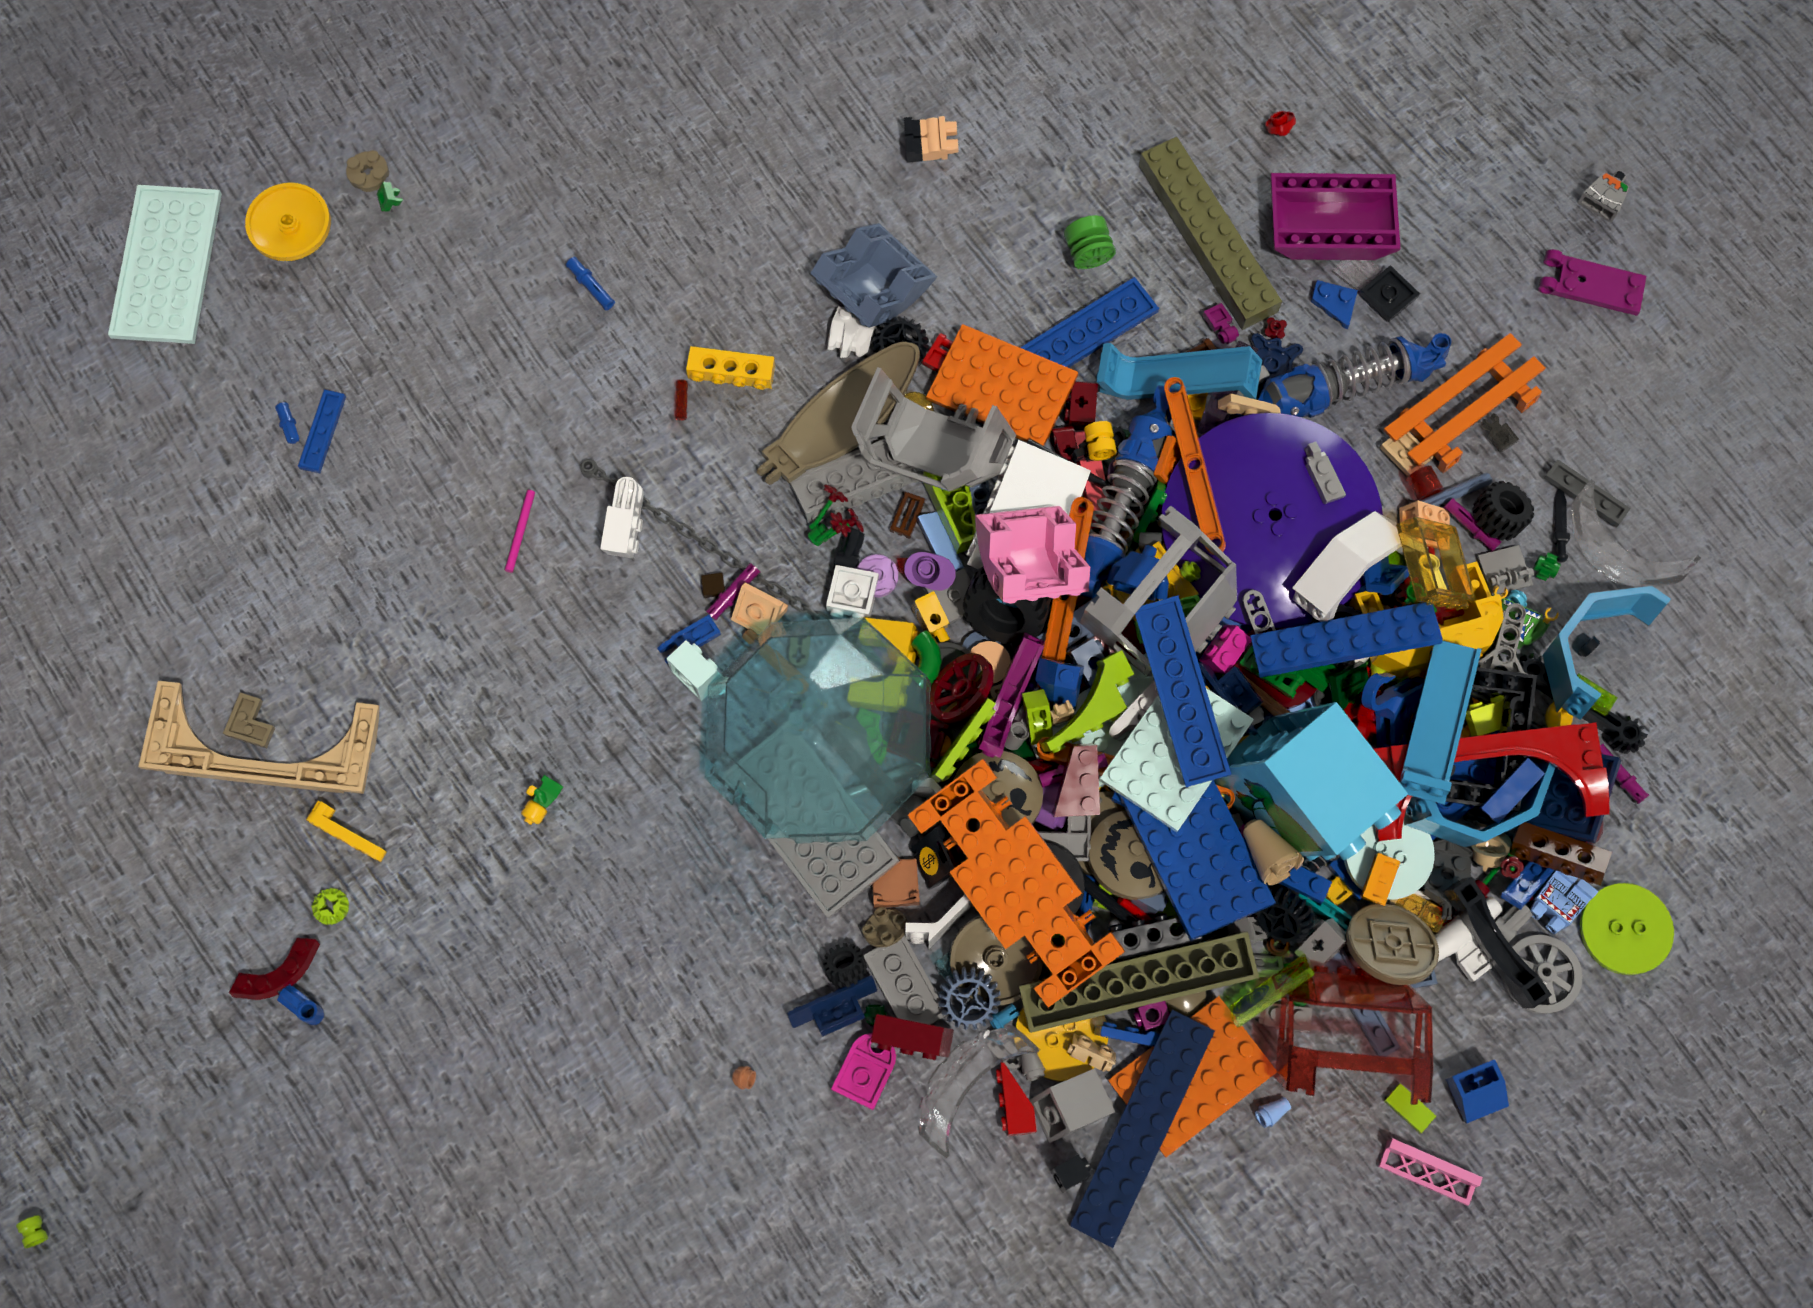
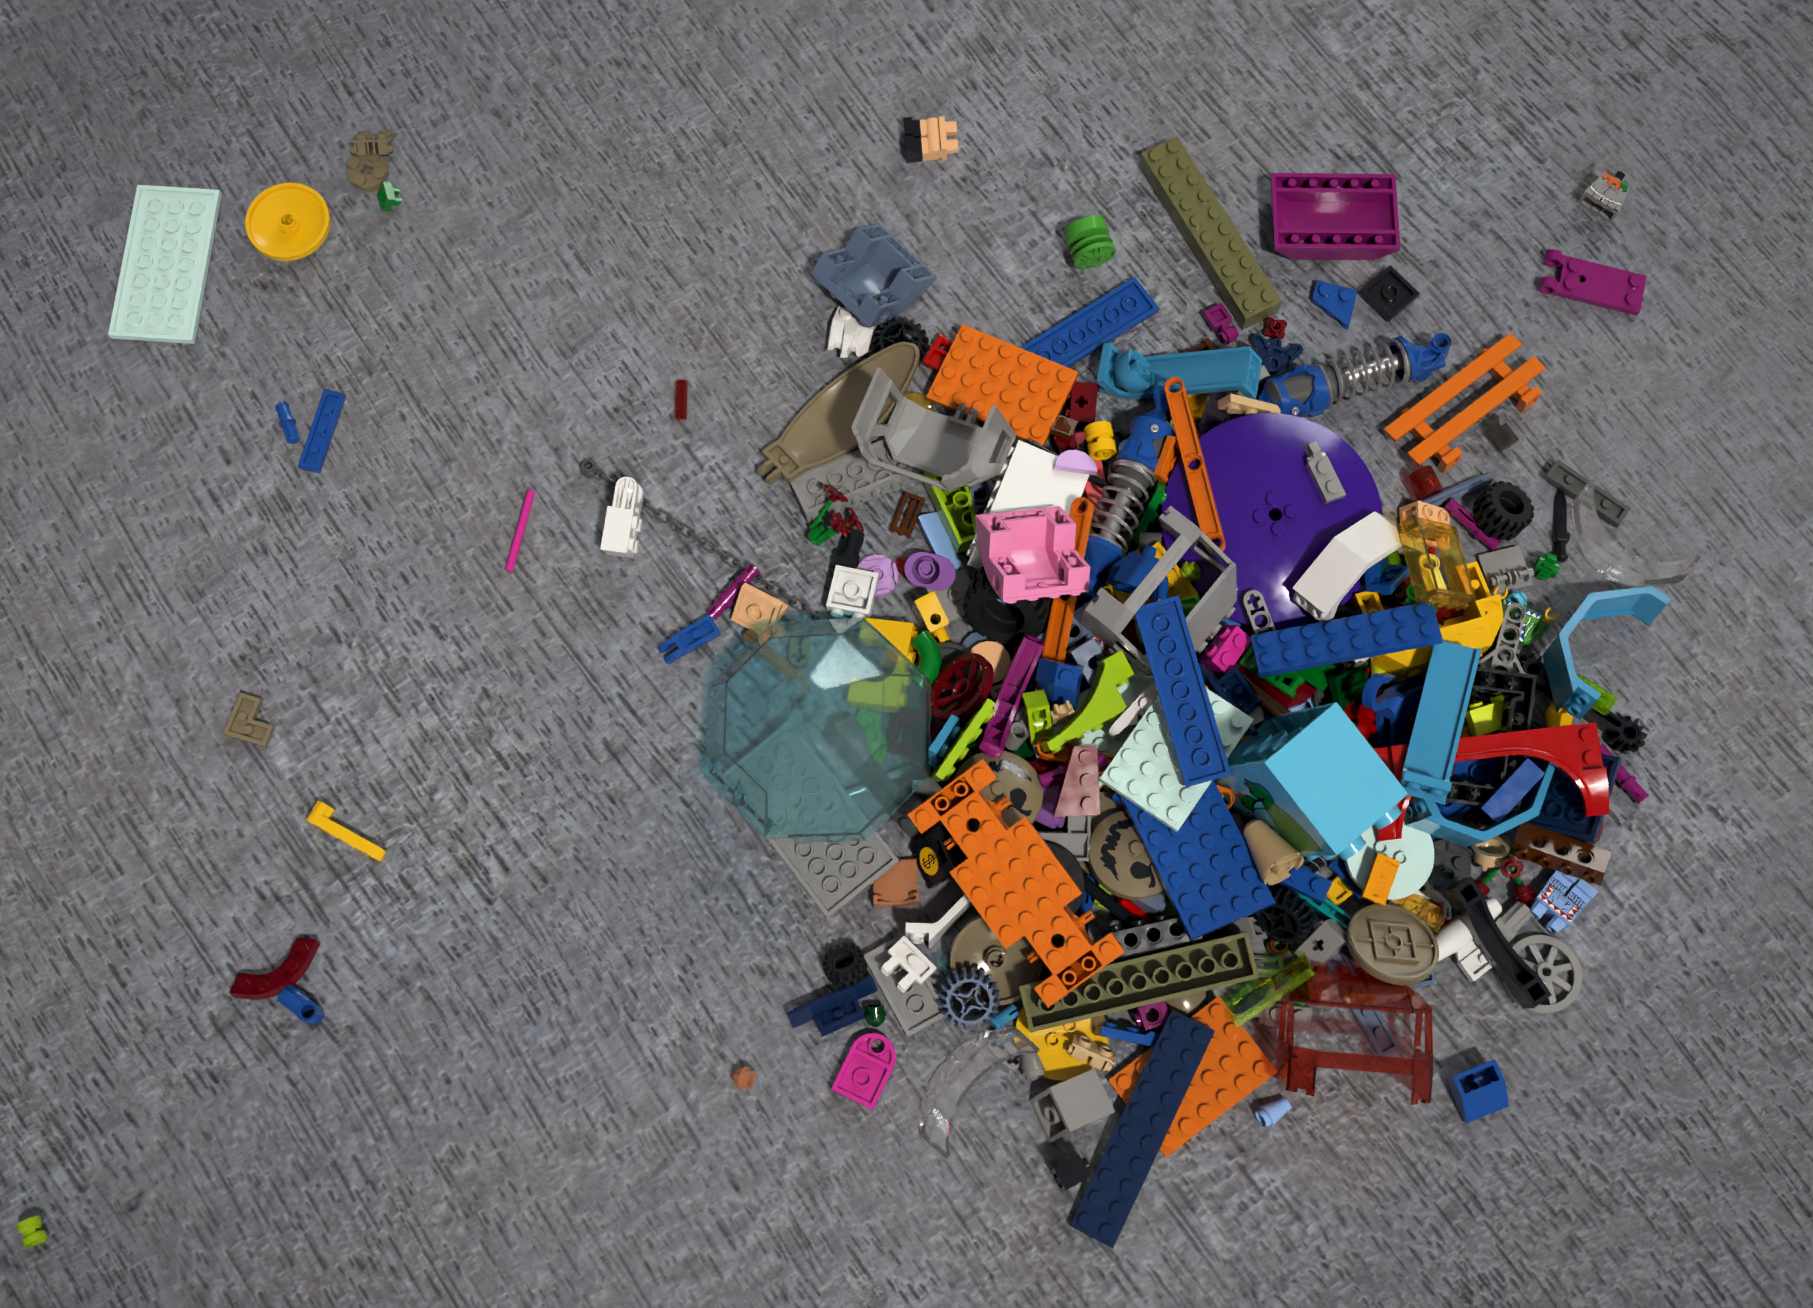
tan piece [138,681,379,794] -> none
lime gear [311,888,349,925] -> none
piece [521,775,563,825] -> none
blue pin [566,257,615,310] -> none
light aqua brick [666,641,720,701] -> none
yellow brick [686,346,775,390] -> none
dark brown tile [701,572,725,598] -> none
dark tan dish [862,907,908,947] -> none
dark red wedge [871,1014,954,1060] -> none
red slope [996,1062,1037,1136] -> none
red plate [1265,111,1296,136] -> none
bright pink fence [1378,1138,1483,1206] -> none
tan plate [1380,432,1433,478] -> none
lime tile [1384,1083,1436,1134] -> none
blue tile [1501,854,1560,910] -> none
black tile [1578,636,1600,657] -> none
lime plate [1580,883,1674,975] -> none
none -> dark tan hinge [348,130,398,156]
none -> white plate [880,936,937,994]
none -> dark azure plate [928,714,961,769]
none -> reddish brown tile [1050,415,1078,441]
none -> lavender tile [1053,450,1098,475]
none -> dark azure cylinder [1114,349,1155,393]

